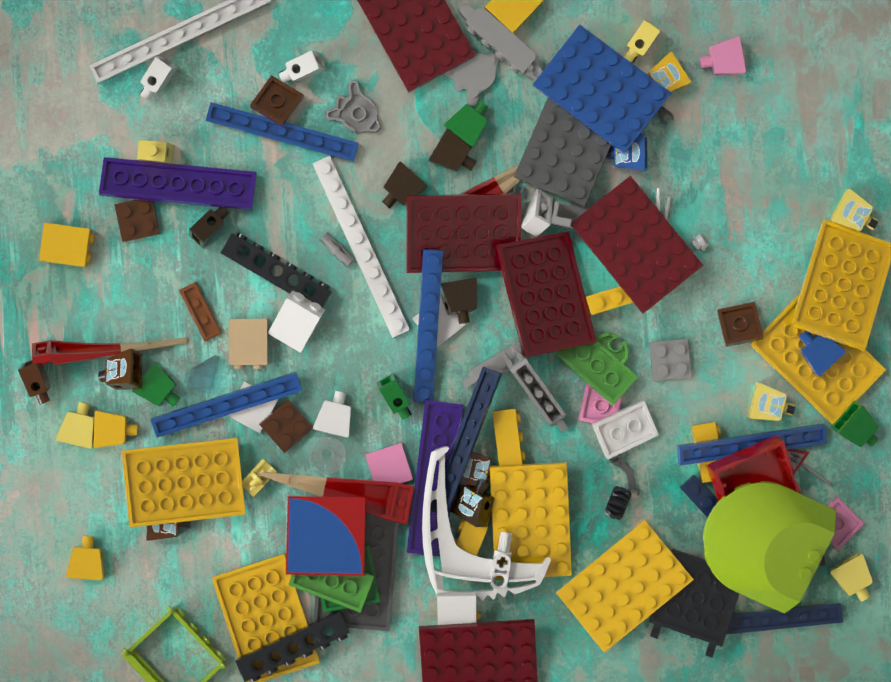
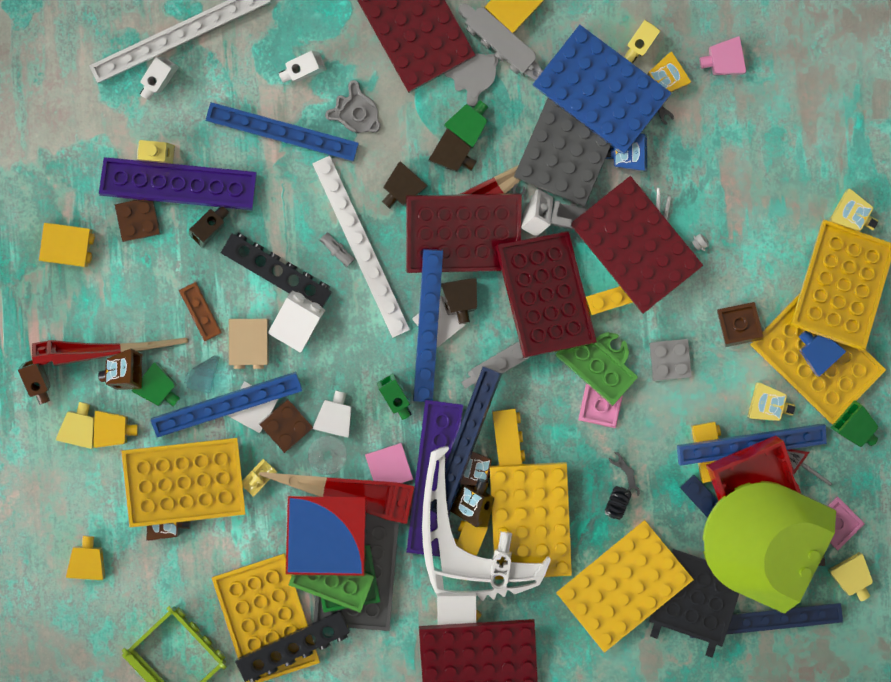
reddish brown plate [250,75,304,127] -> none
light grey hinge [501,344,568,432] -> none
white plate [592,400,659,459] -> none

